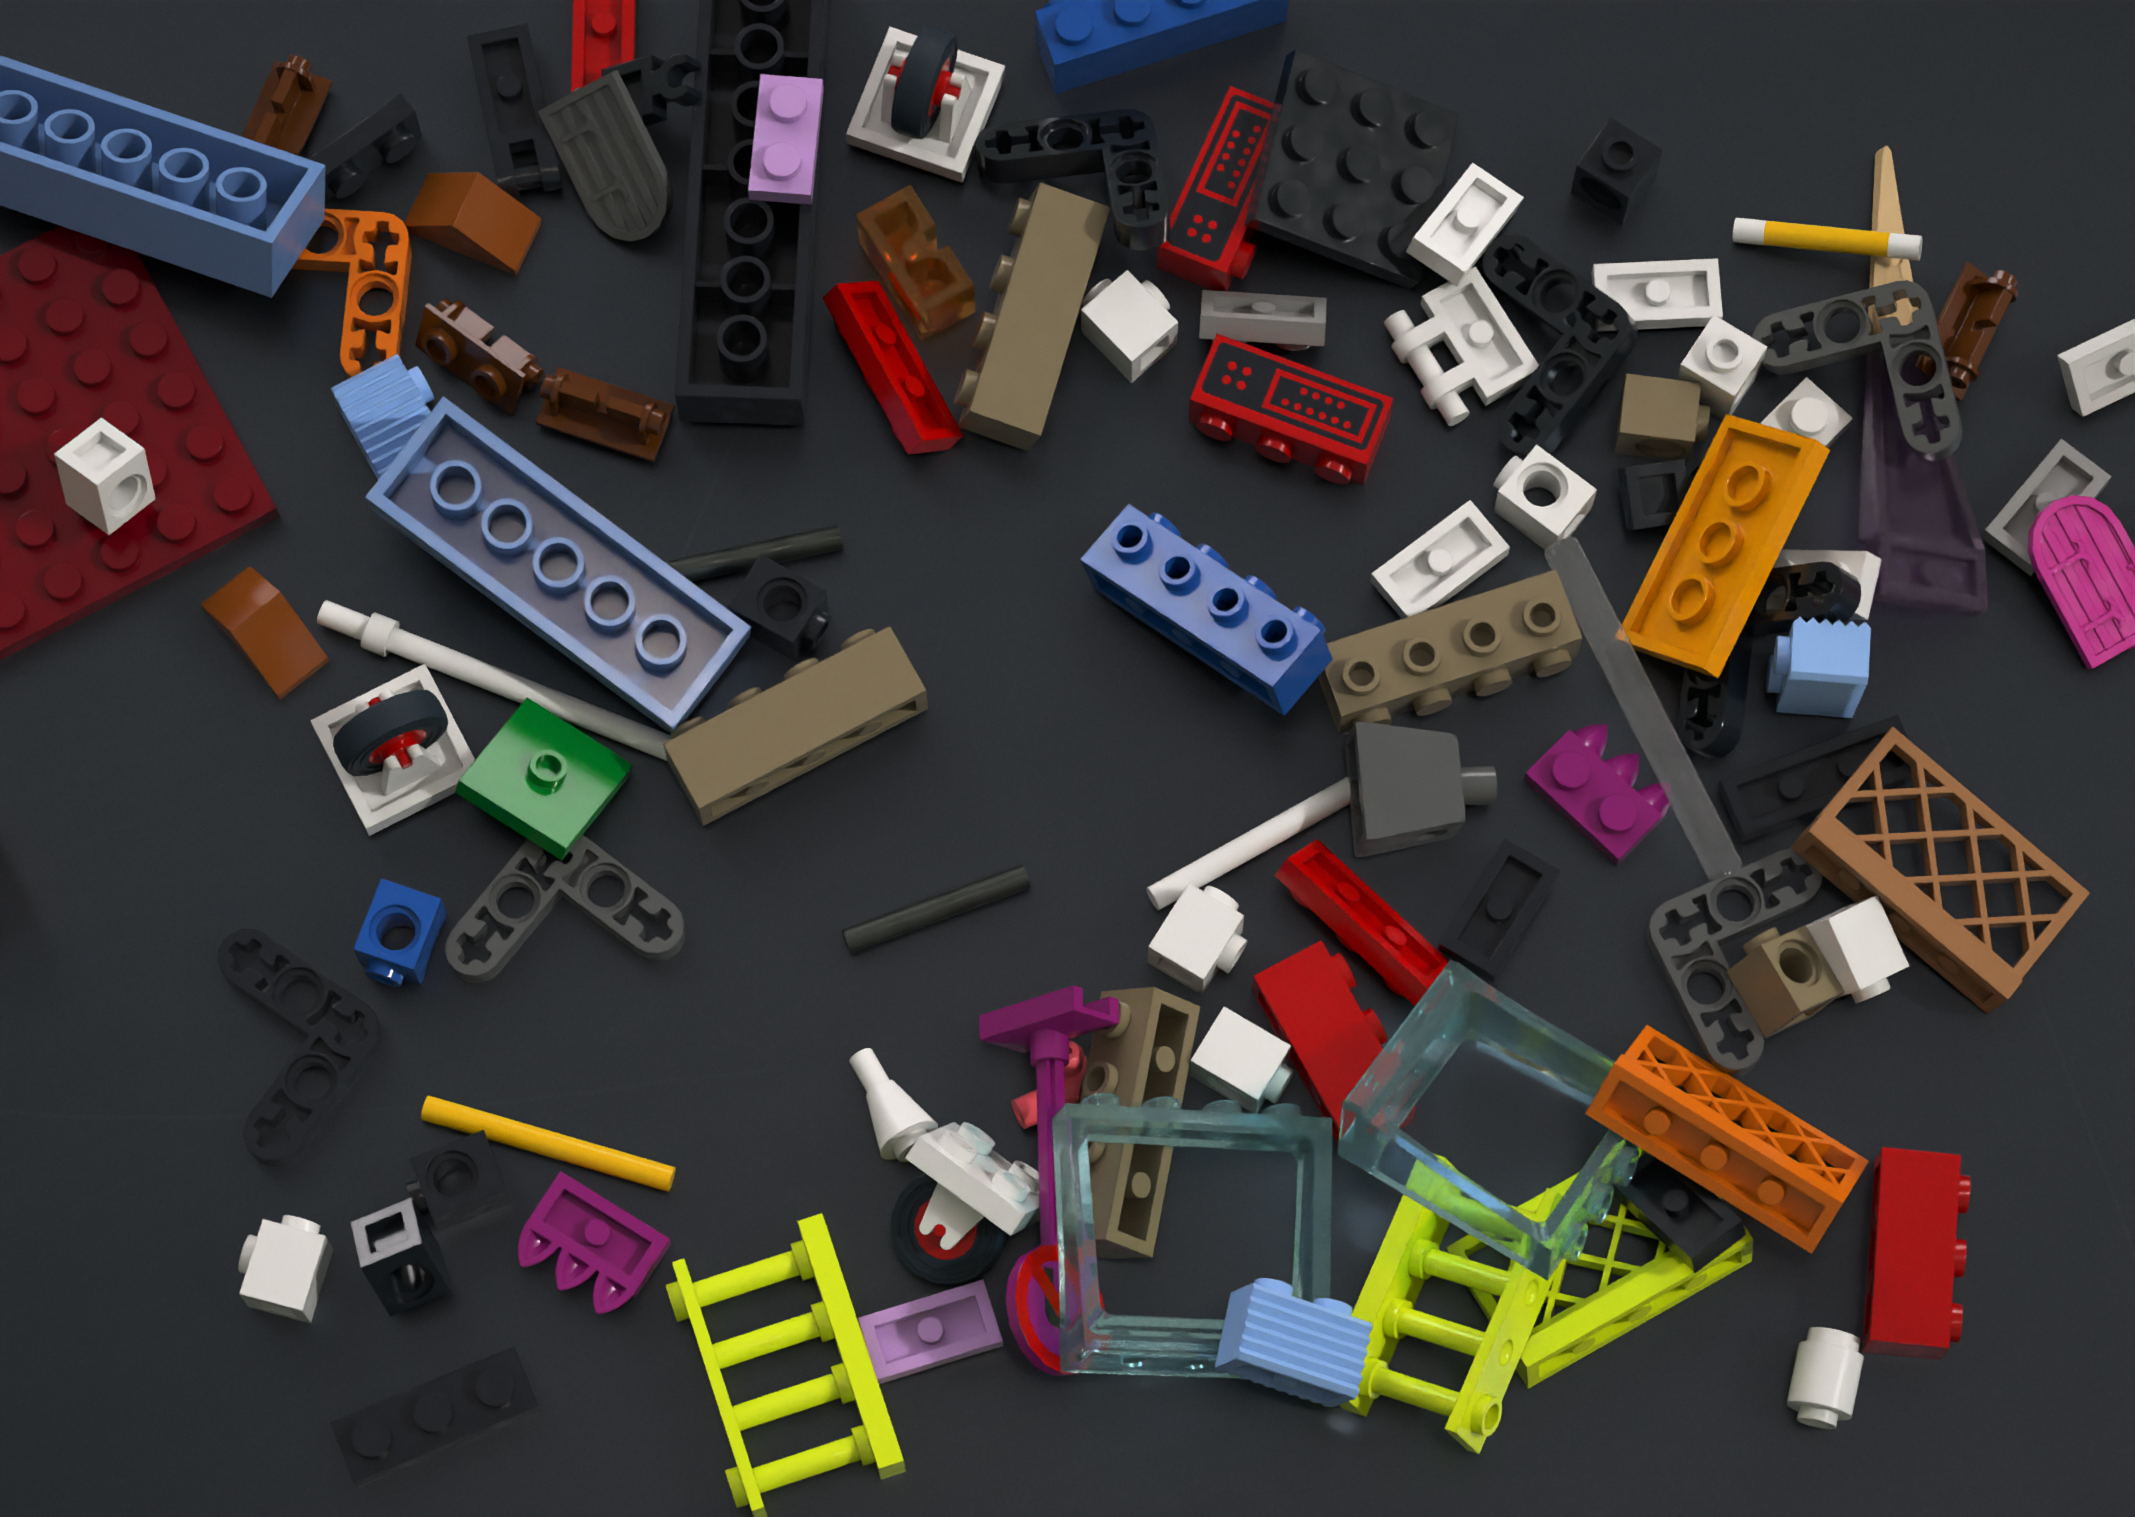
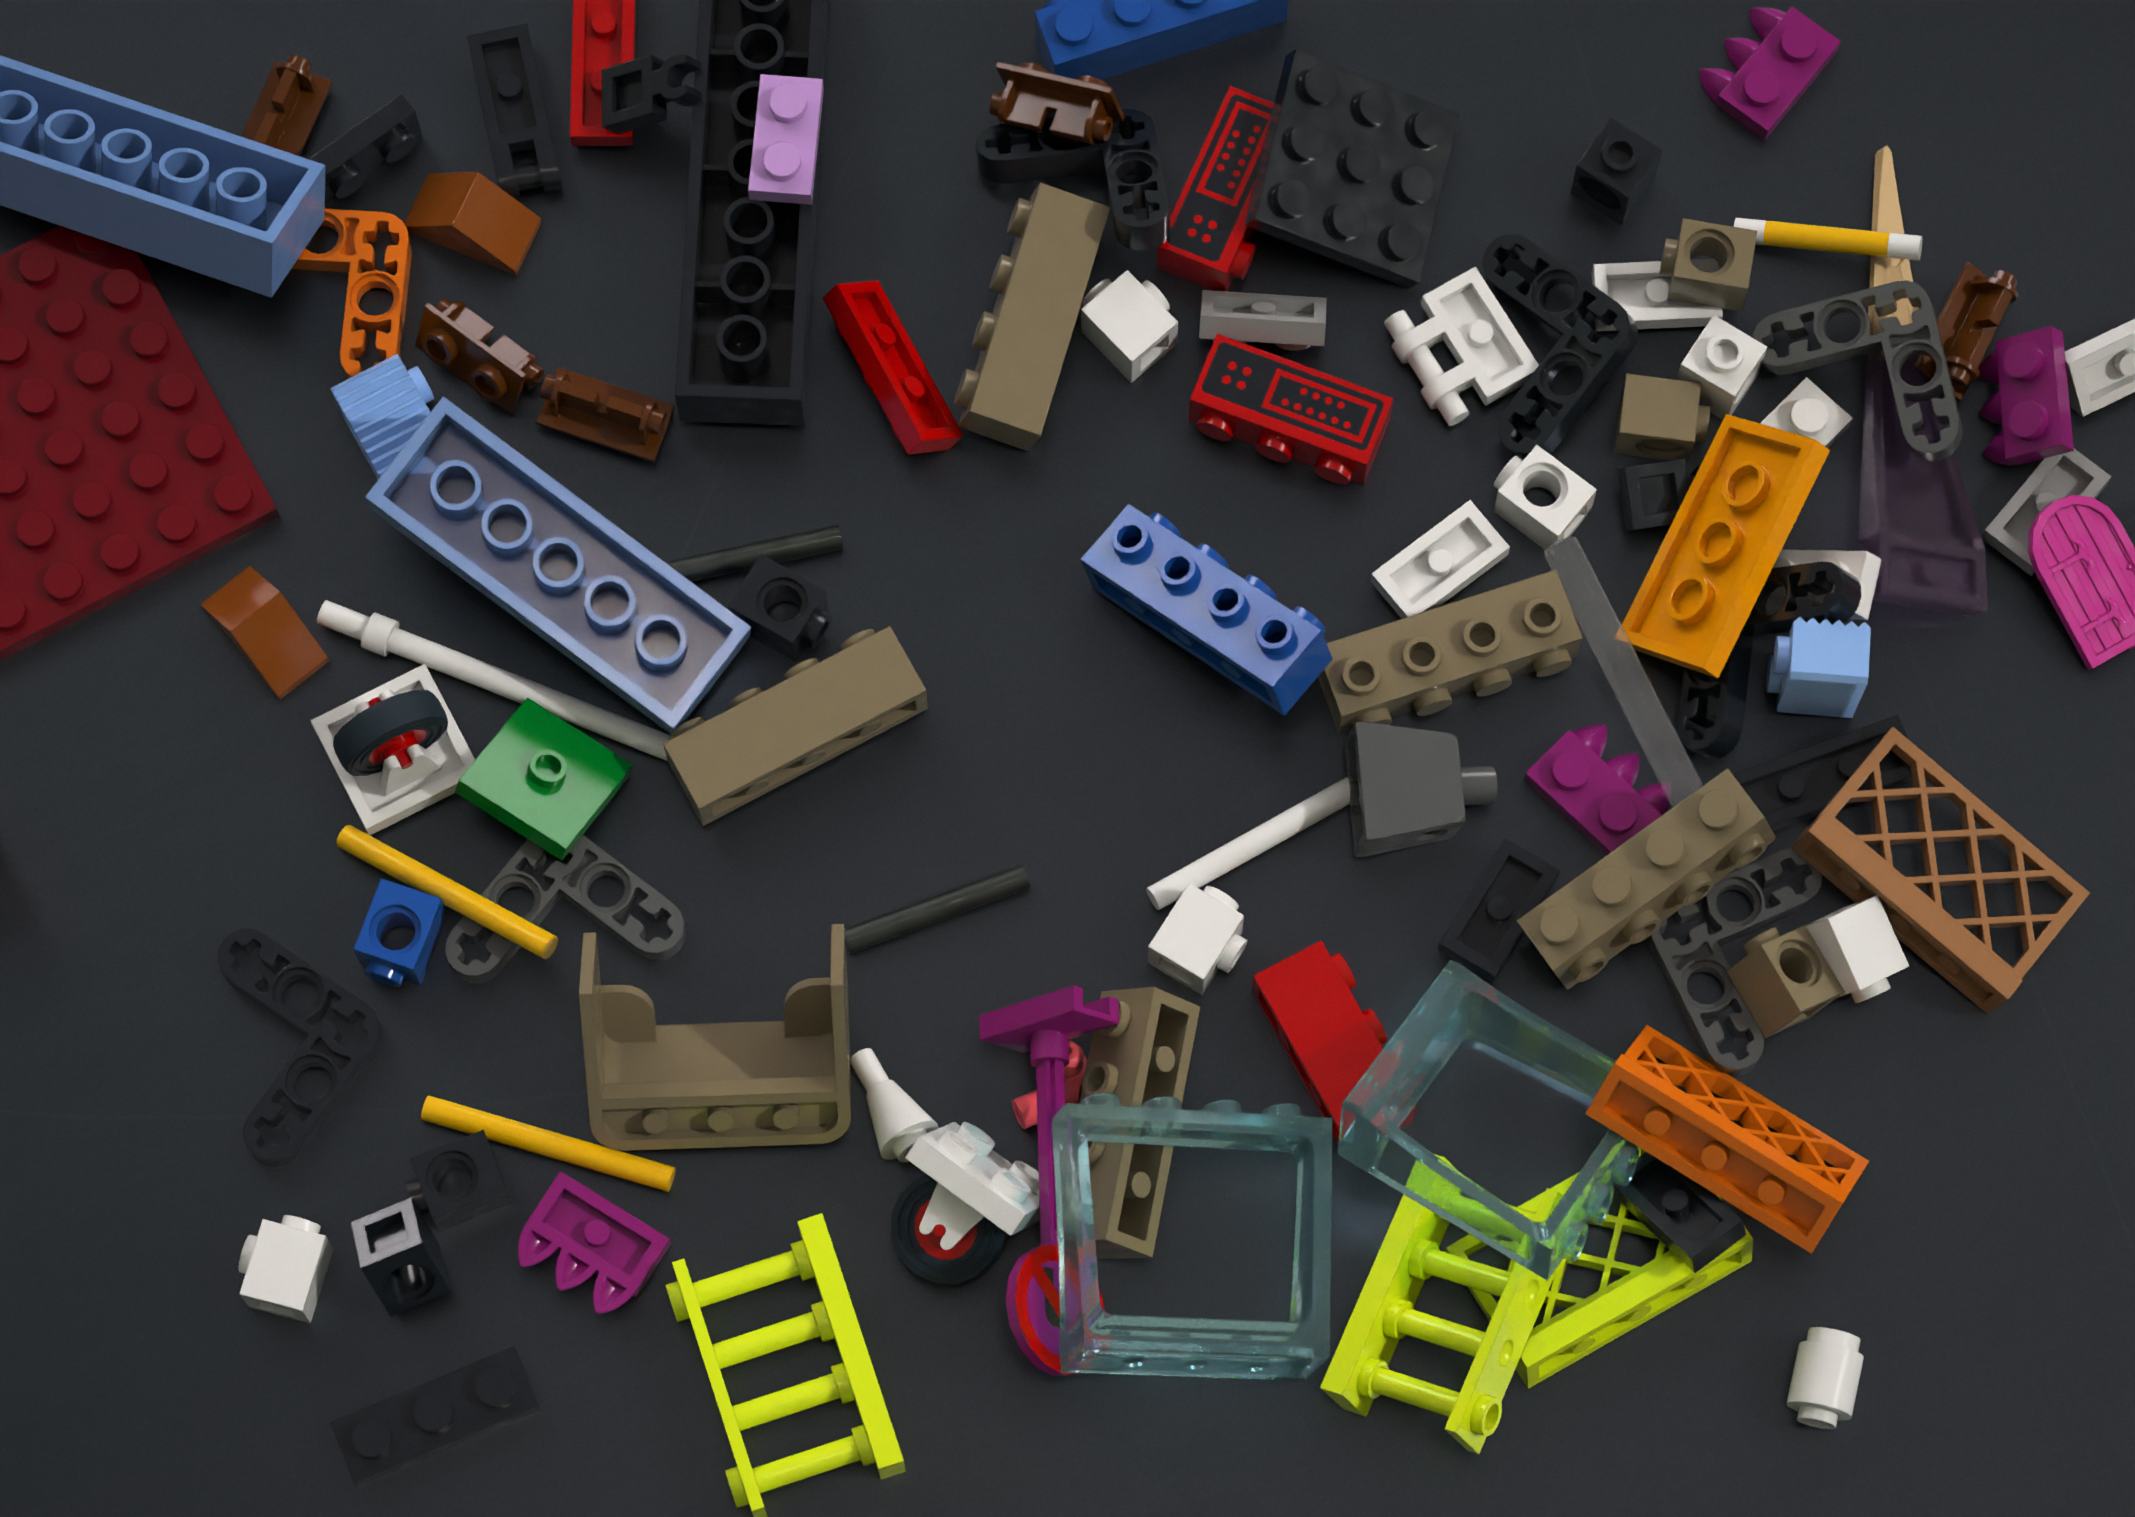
white brick [54,418,156,535] -> none
dark grey window [537,70,673,242] -> none
white plate [846,26,1005,183] -> none
clear orange brick [856,185,975,342] -> none
lavender plate [858,1279,1003,1384] -> none
white brick [1189,1007,1295,1114] -> none
light blue brick [1215,1278,1373,1407] -> none
red plate [1274,839,1457,1006] -> none
white plate [1406,163,1524,286] -> none
red brick [1862,1147,1971,1360] -> none
none -> yellow bar [336,825,558,959]
none -> dark tan windscreen [579,924,851,1151]
none -> reddish brown hinge [989,62,1125,145]
none -> dark tan brick [1517,768,1777,990]
none -> dark tan brick [1659,218,1757,311]
none -> magenta plate [1699,6,1841,140]
none -> magenta plate [1978,326,2074,466]

